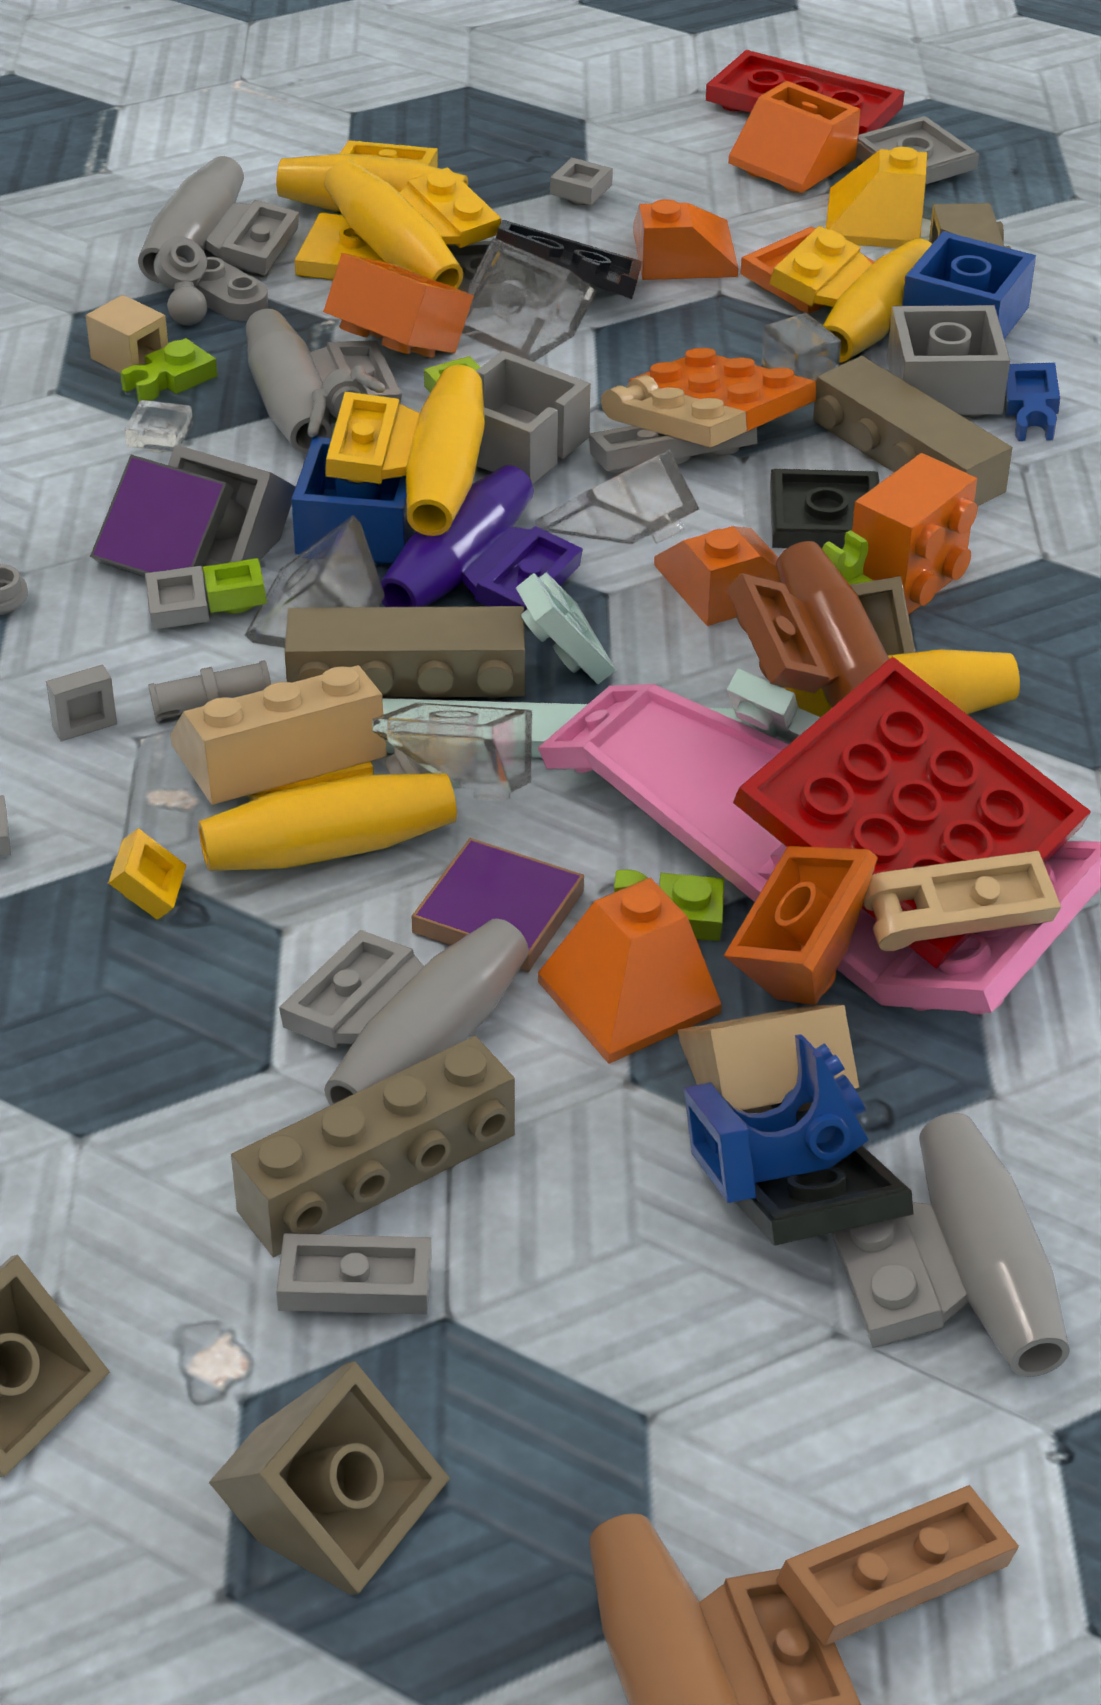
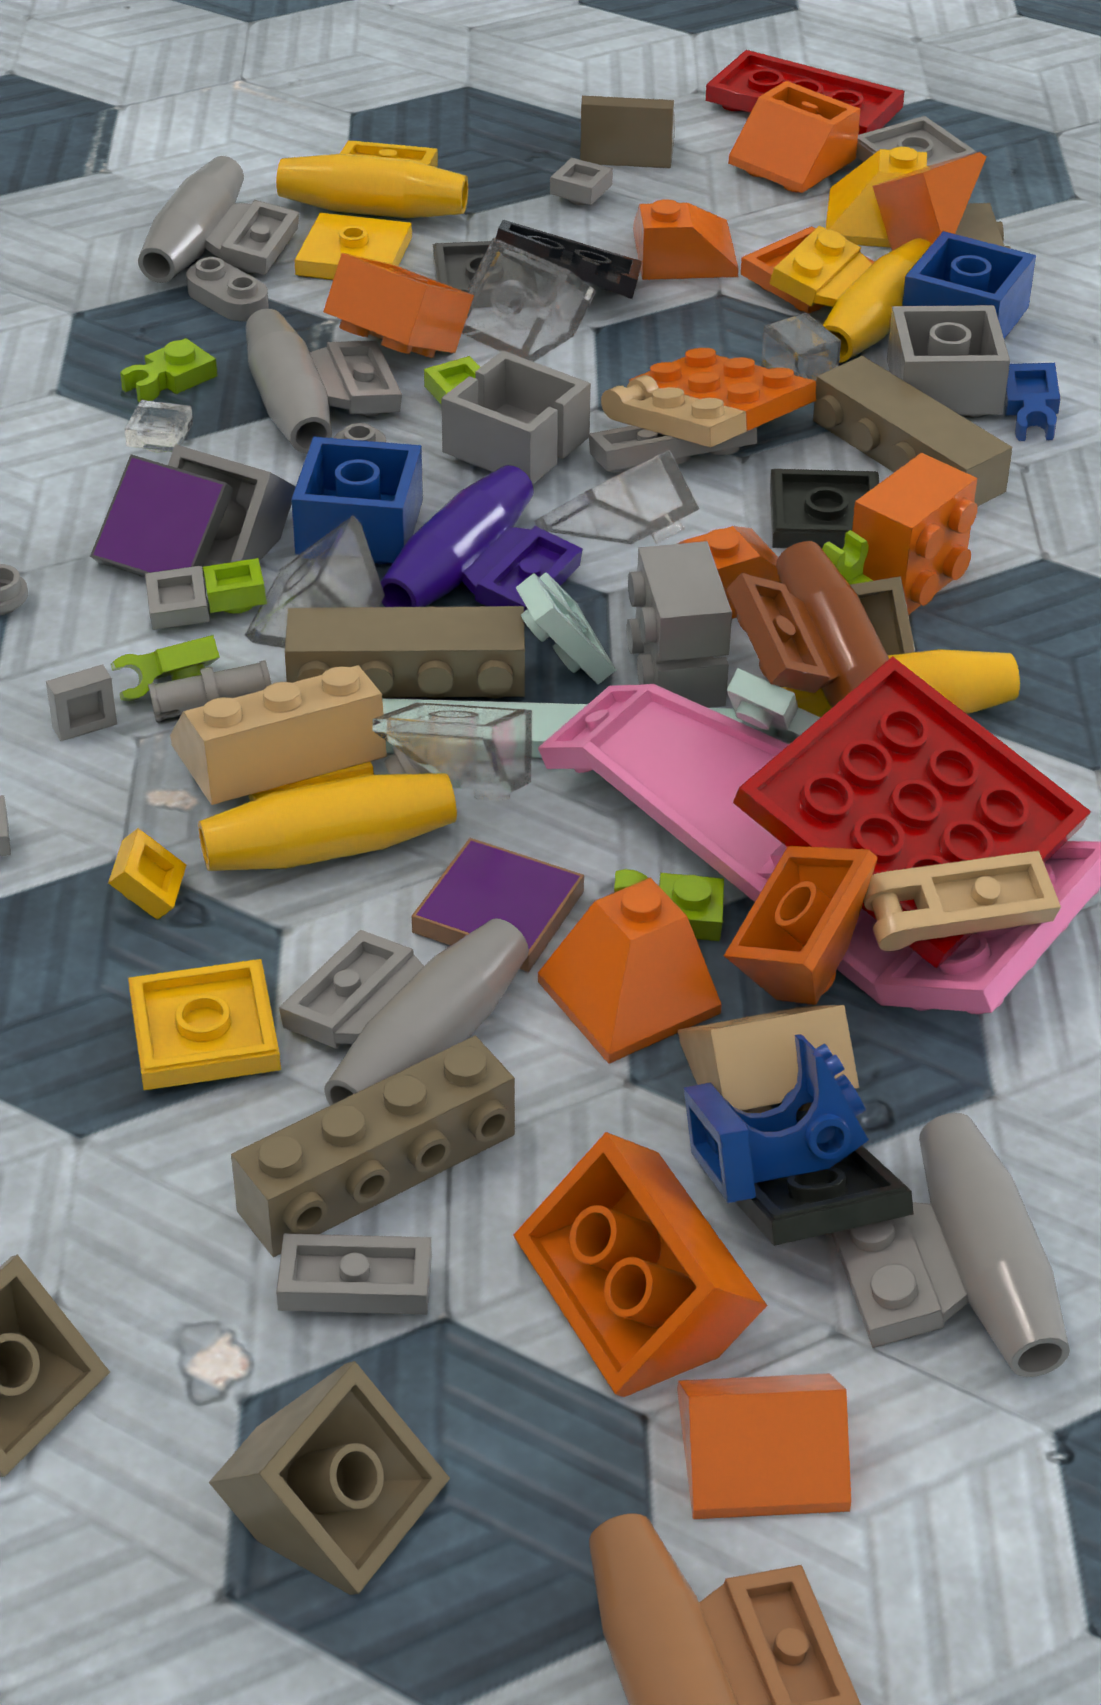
tan brick [86,295,168,373] -> none
light grey plate [154,237,207,326] -> none
light grey plant [308,365,385,437] -> none
yellow plate [325,160,501,289] -> none
yellow plate [326,365,485,536] -> none
medium nougat plate [776,1485,1019,1646] -> none
none -> lime plate [110,635,220,701]
none -> yellow plate [128,959,281,1090]
none -> orange slope [513,1132,768,1397]
none -> dark tan slope [580,95,675,168]
none -> light grey piece [626,541,732,708]
none -> orange slope [677,1373,851,1519]
none -> orange slope [873,152,987,251]

